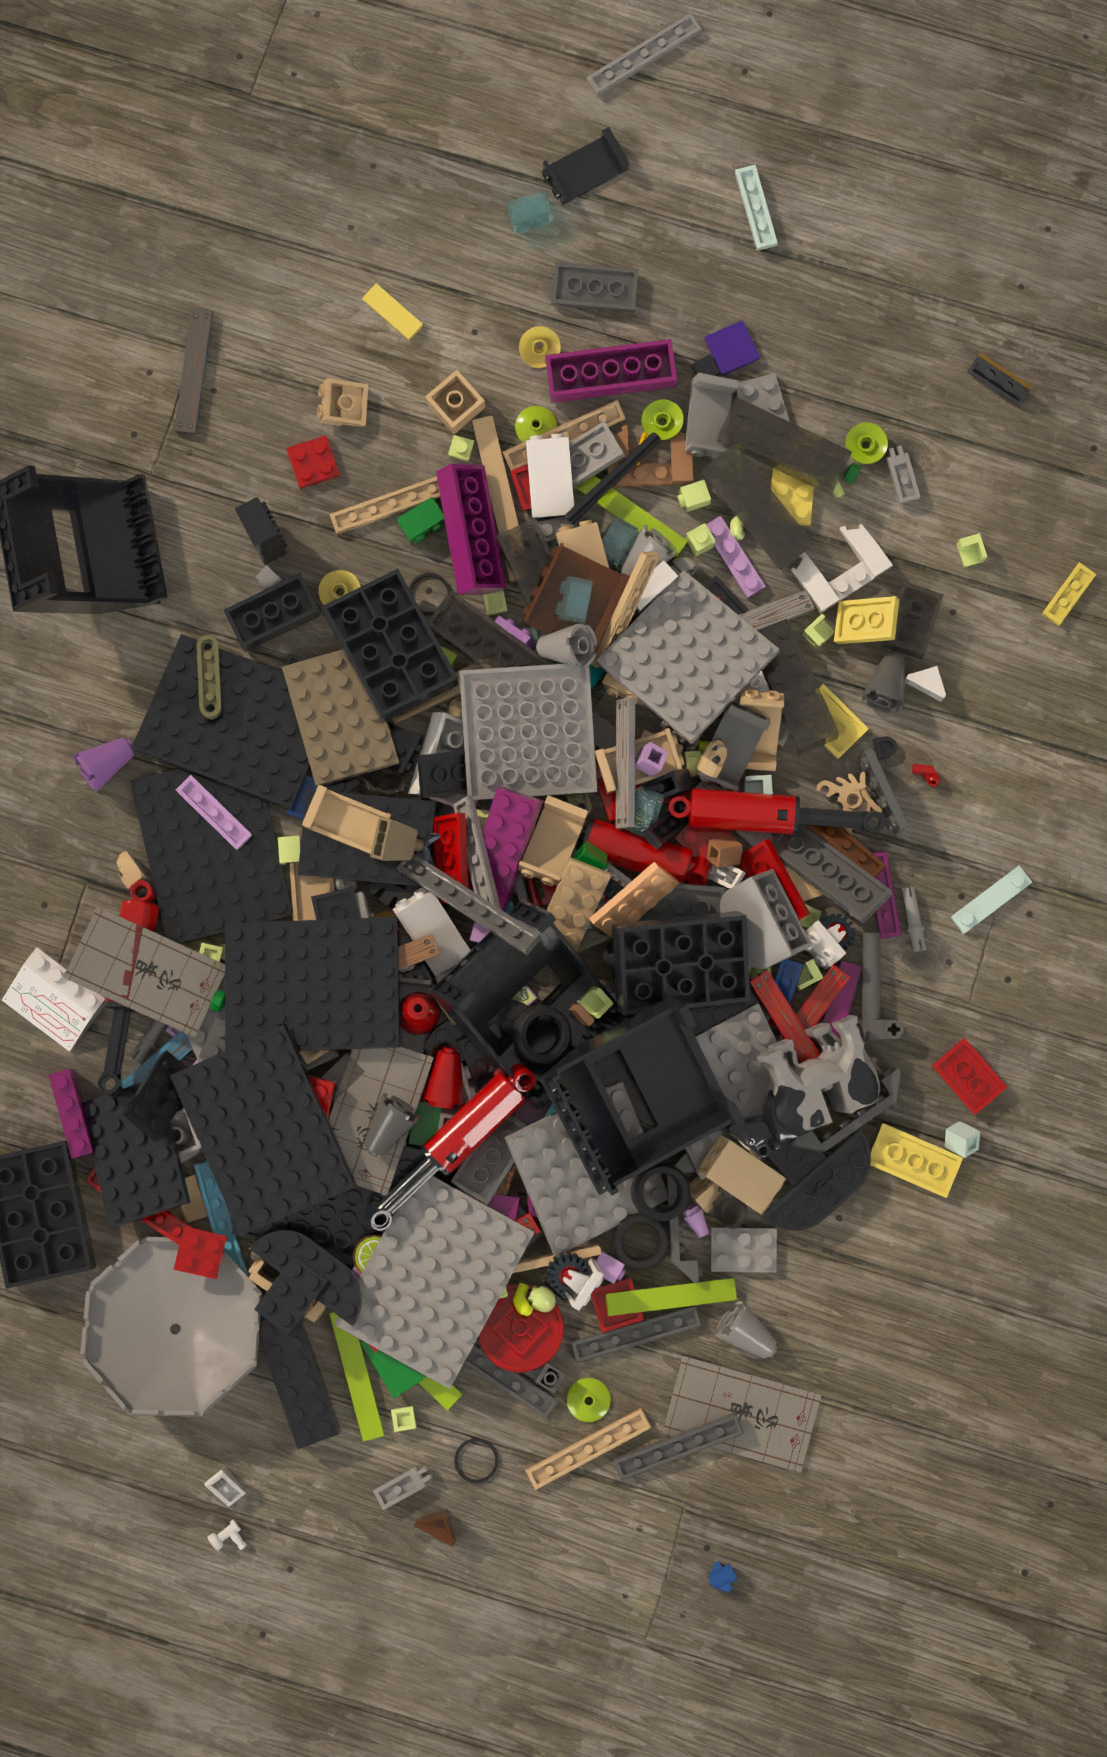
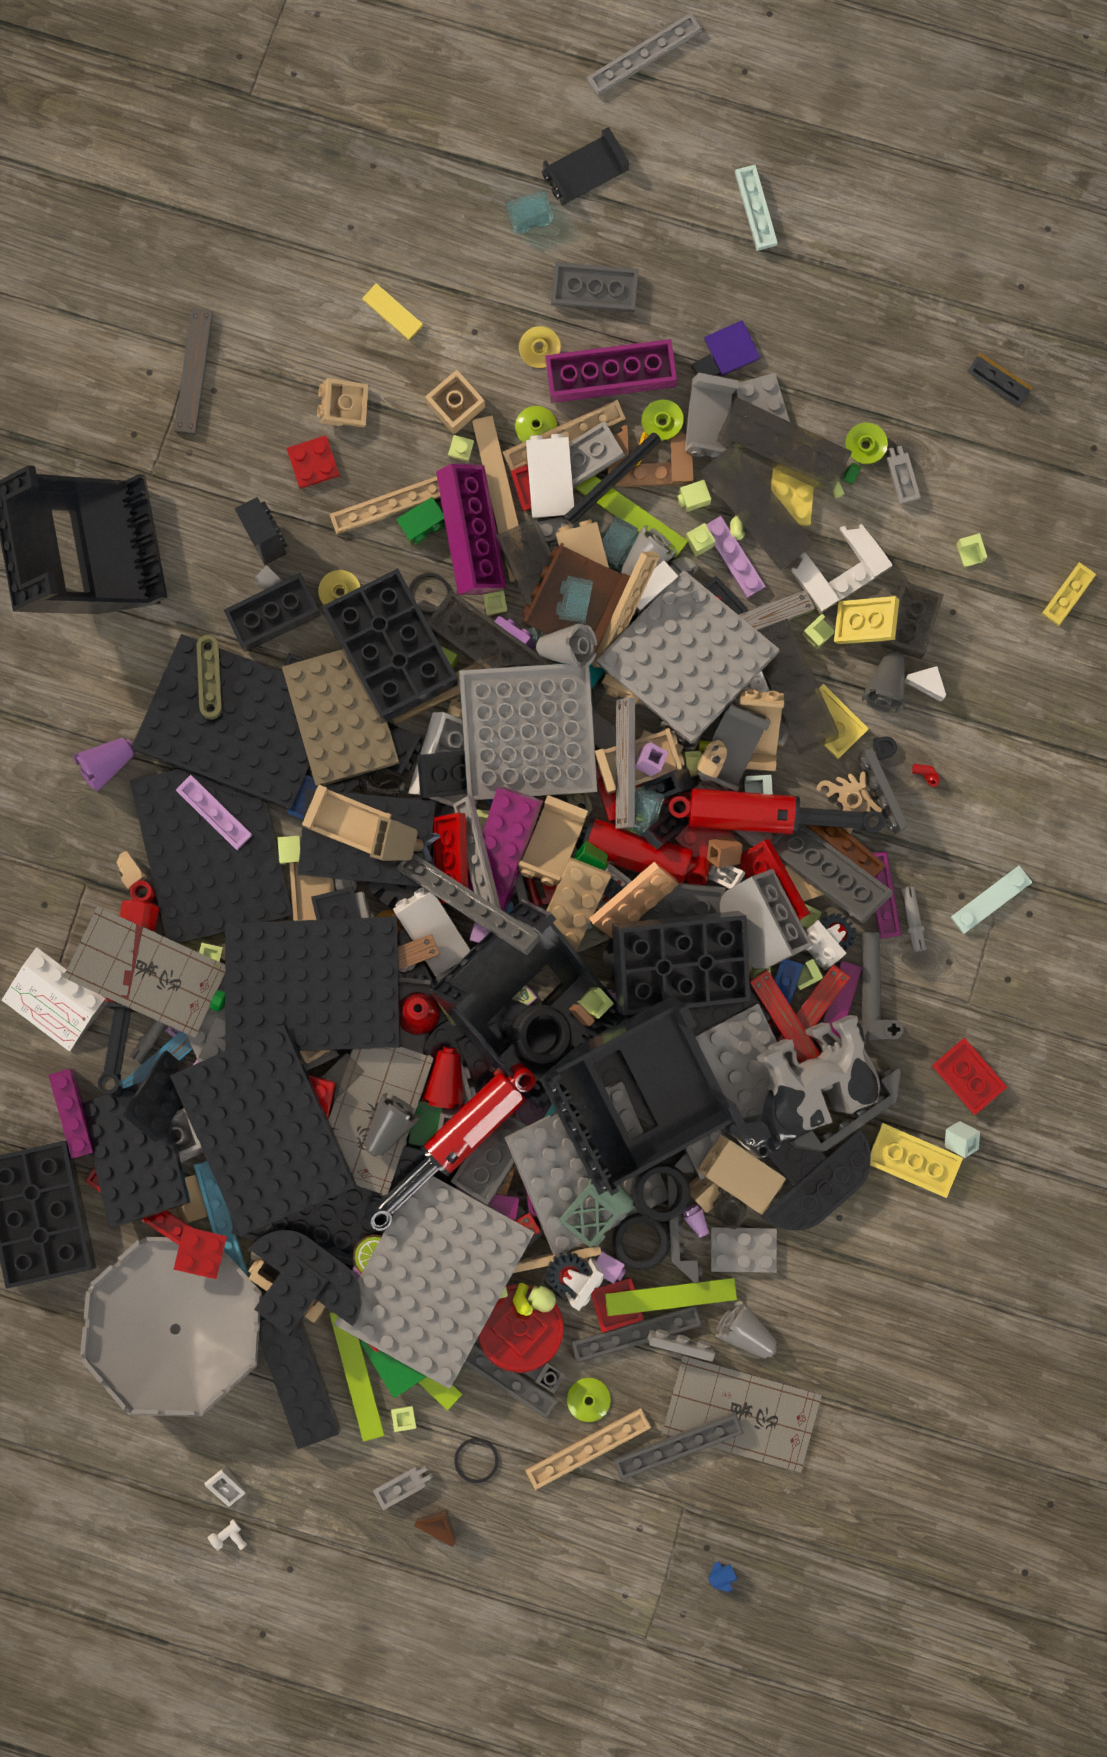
none -> sand green piece [558,1179,634,1248]
none -> light grey plate [647,1329,715,1362]

